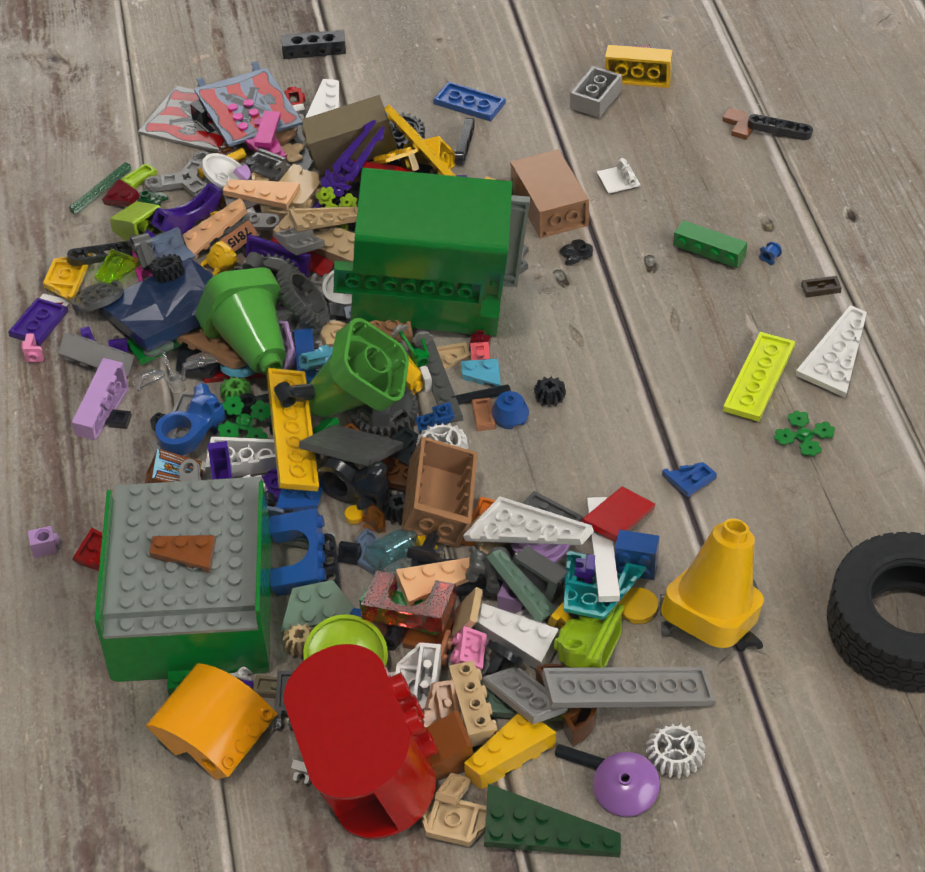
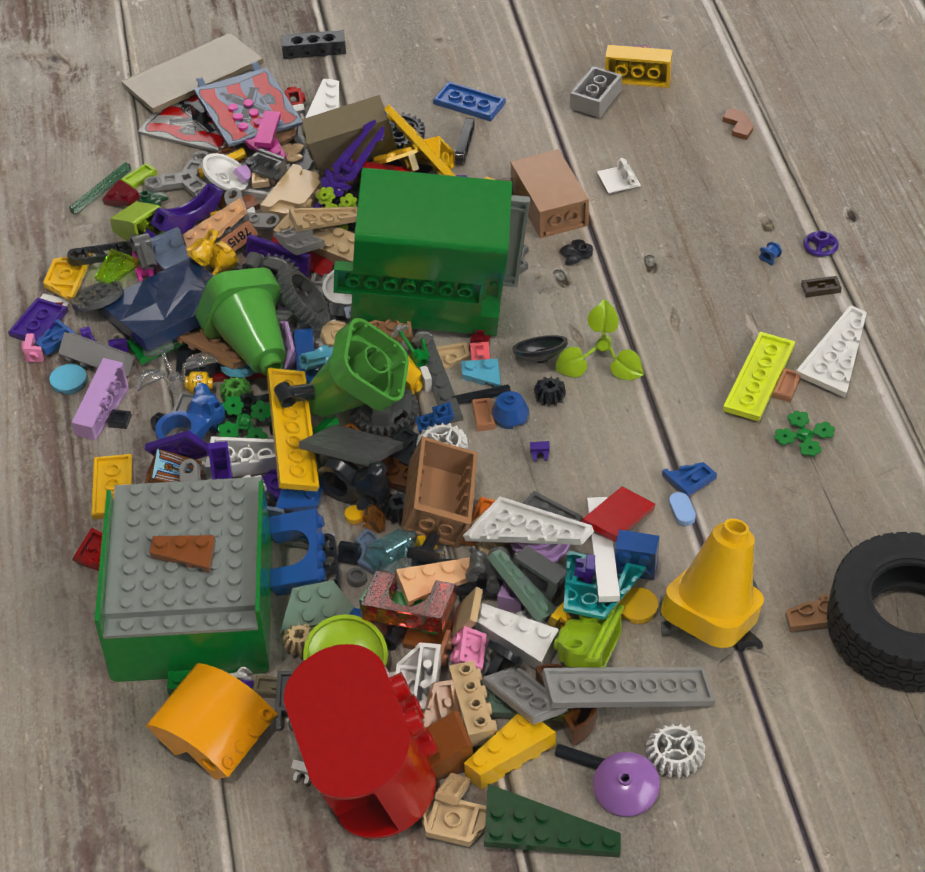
lavender brick [28,526,60,558] -> none
black tyre [150,254,185,283] -> none
light nougat wing [223,179,300,209] -> none
green brick [673,220,747,268] -> none
black beam [747,114,813,140] -> none
none -> blue wing [35,319,76,355]
none -> medium azure tile [49,364,87,395]
none -> yellow tile [91,454,133,520]
none -> tile [121,33,264,113]
none -> dark purple tile [144,430,209,460]
none -> yellow head [185,372,213,394]
none -> yellow piece [186,228,219,267]
none -> dark grey tile [347,567,367,588]
none -> black dish [512,335,568,363]
none -> dark purple tile [530,441,550,461]
none -> lime plant [555,299,644,380]
none -> light blue tile [669,492,696,526]
none -> nougat tile [772,368,801,402]
none -> medium nougat wing [785,594,830,632]
none -> dark purple piece [803,231,839,257]

